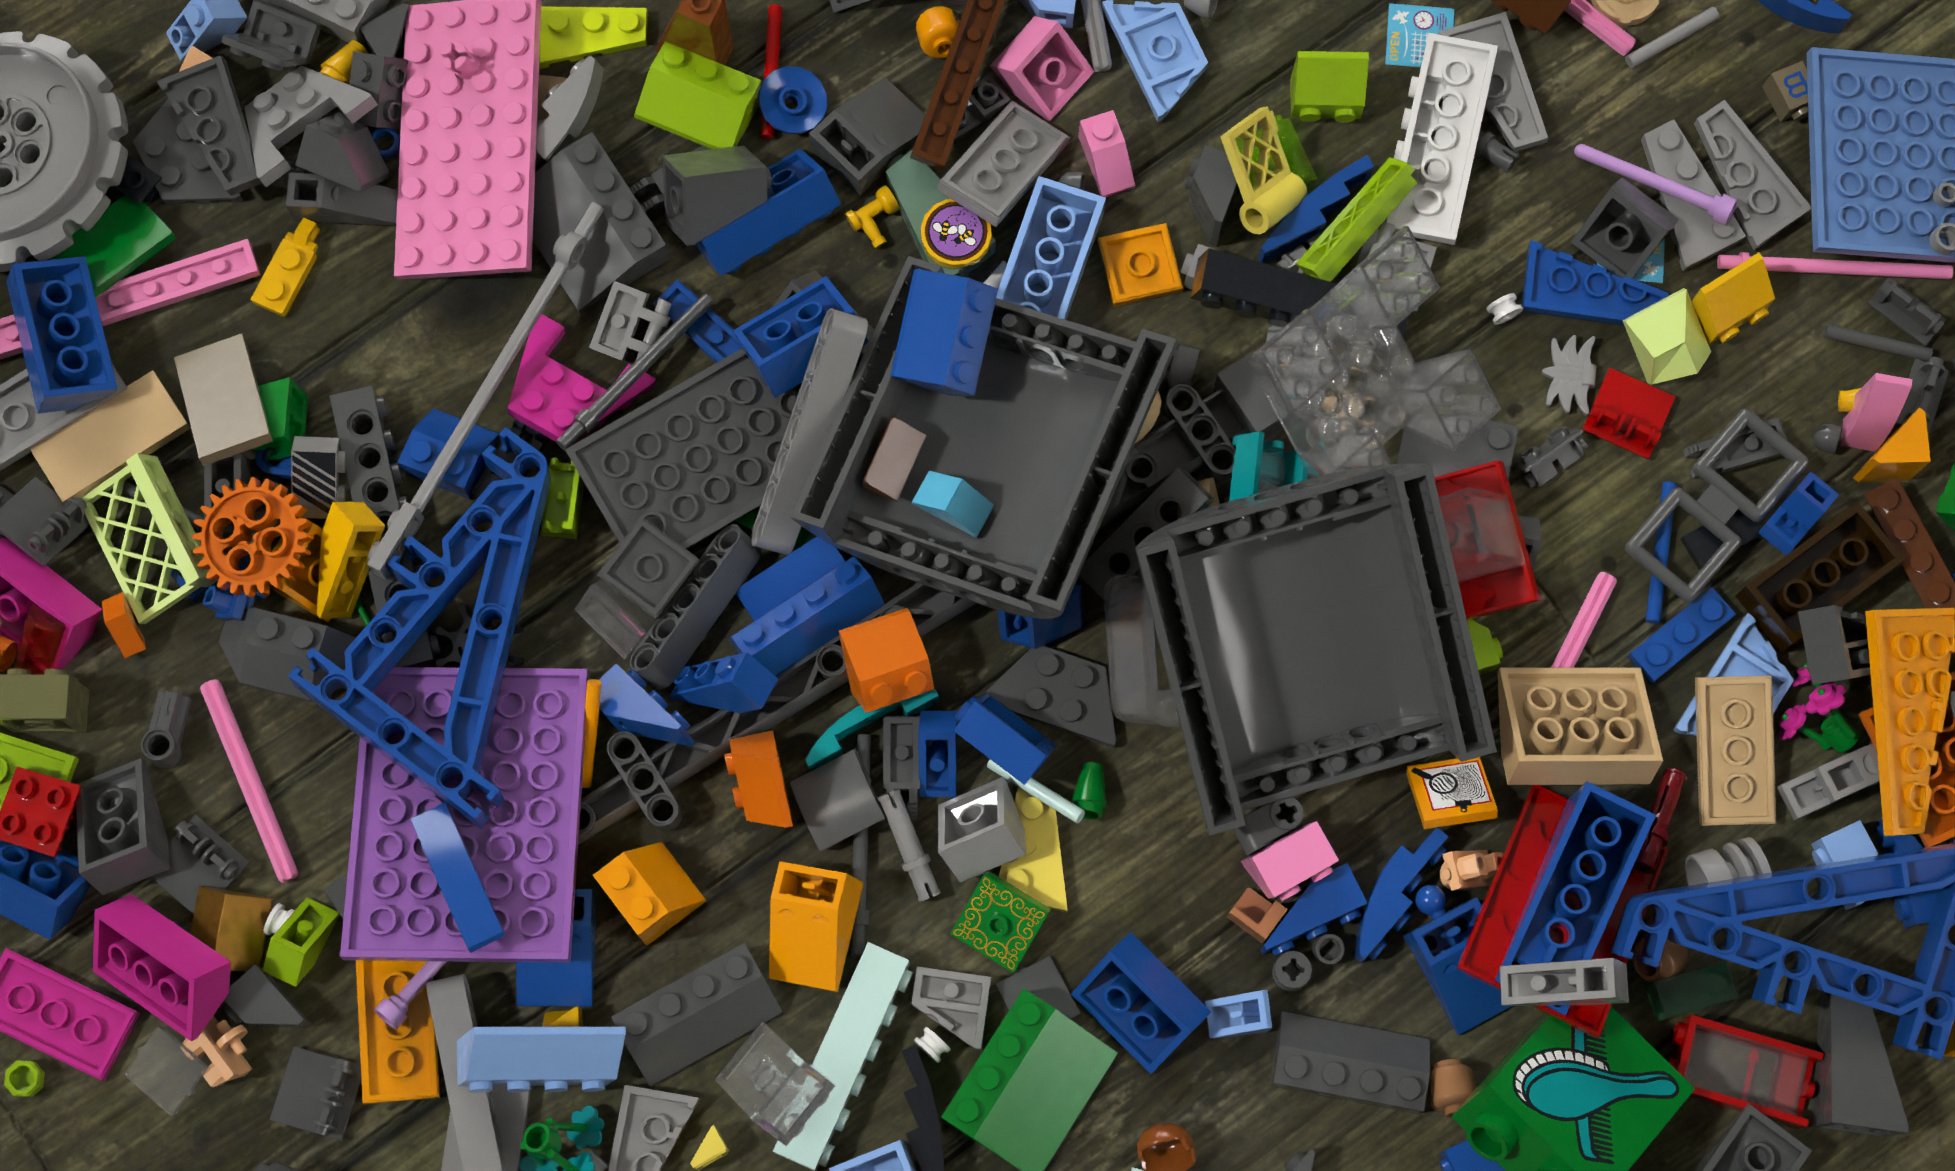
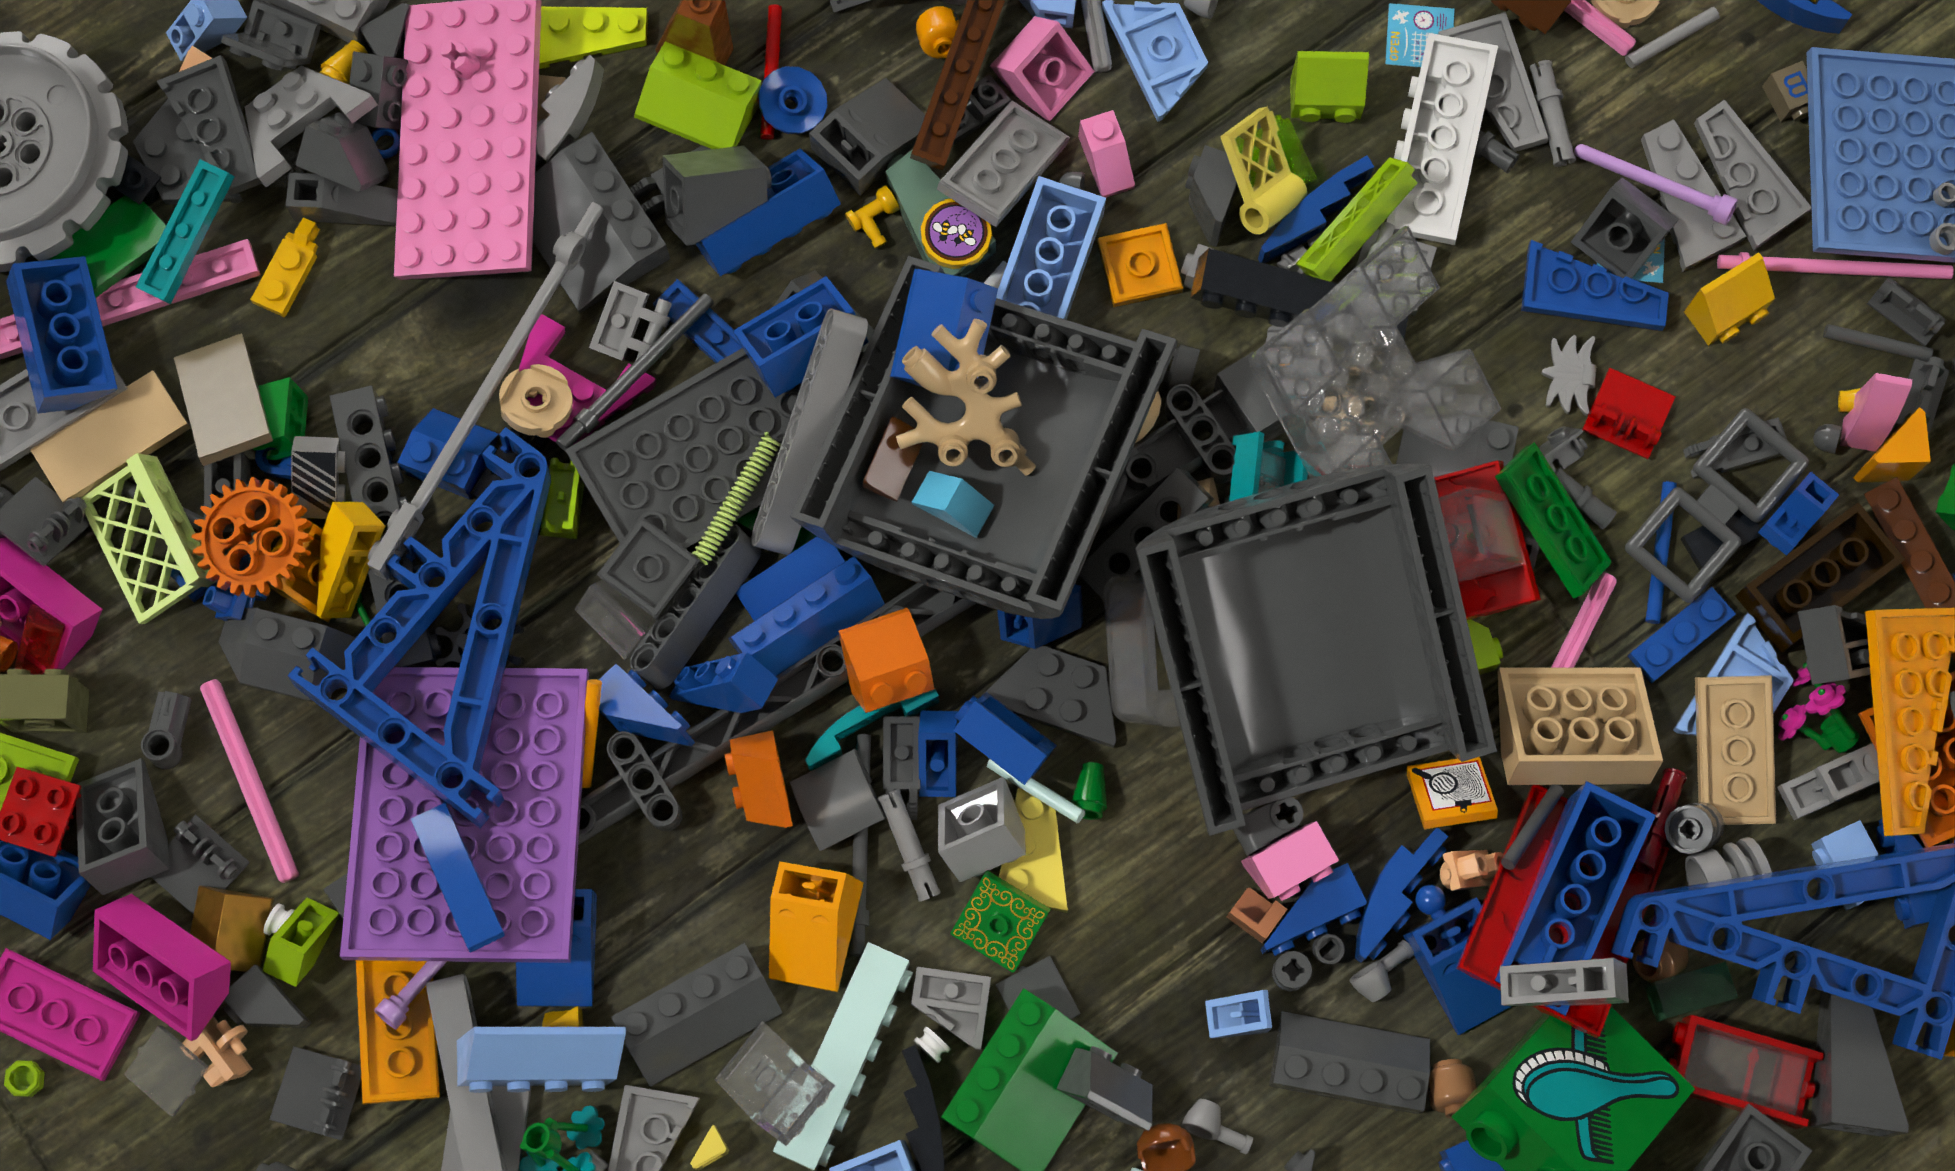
orange piece [101,592,146,658] -> none
light orange slope [593,842,706,946] -> none
blue slope [1071,932,1211,1074] -> none
white bush [1486,293,1523,325] -> none
yellowish green slope [1623,288,1711,385] -> none
none -> teal plate [136,159,235,304]
none -> tan plate [499,364,573,438]
none -> yellowish green piece [692,432,781,565]
none -> tan plant [896,319,1036,476]
none -> dark grey slope [1056,1046,1153,1131]
none -> light grey bar [1181,1099,1253,1155]
none -> light grey bar [1349,940,1414,1002]
none -> green tile [1495,442,1611,599]
none -> dark grey bar [1501,785,1564,870]
none -> light grey pin [1529,60,1576,167]
none -> dark grey pin [1554,467,1617,530]
none -> dark grey wheel [1664,802,1725,854]

